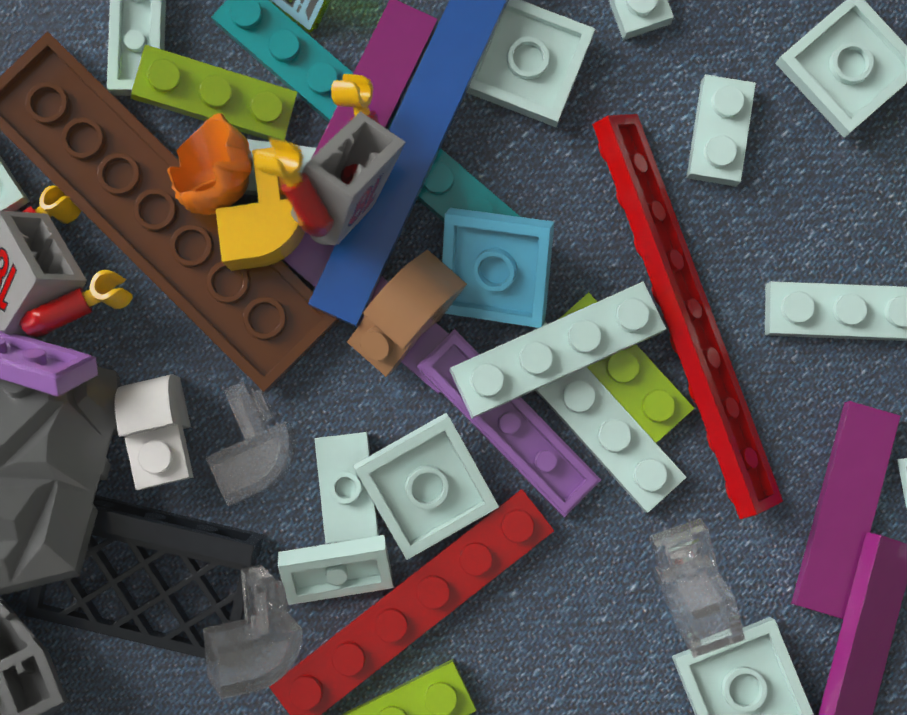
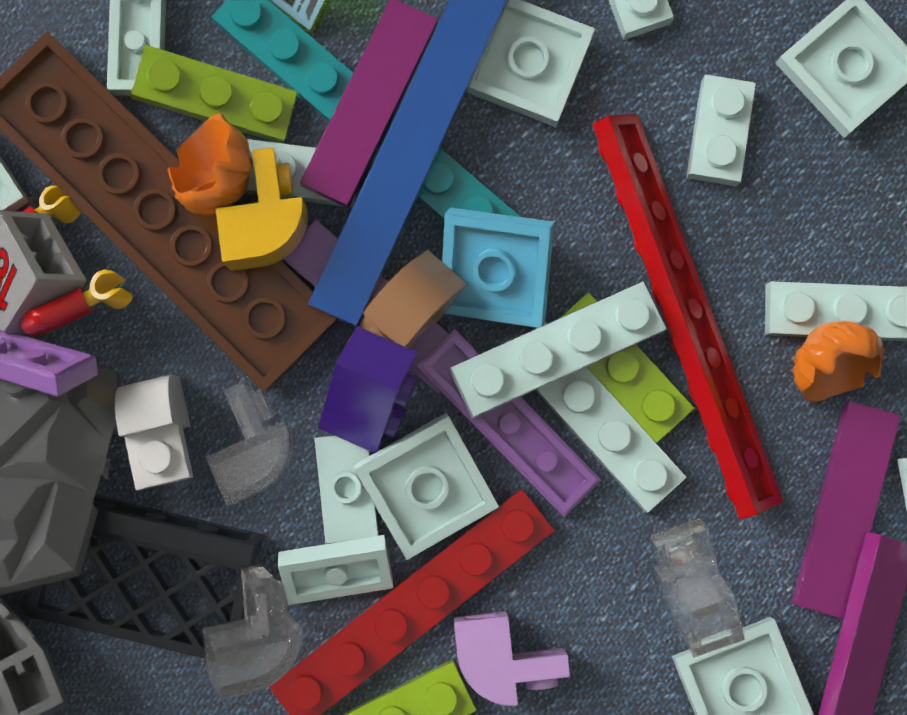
torso [255,74,406,245] -> none
none -> dark purple brick [318,326,419,453]
none -> lavender brick [454,611,570,706]
none -> orange hair [792,321,885,403]

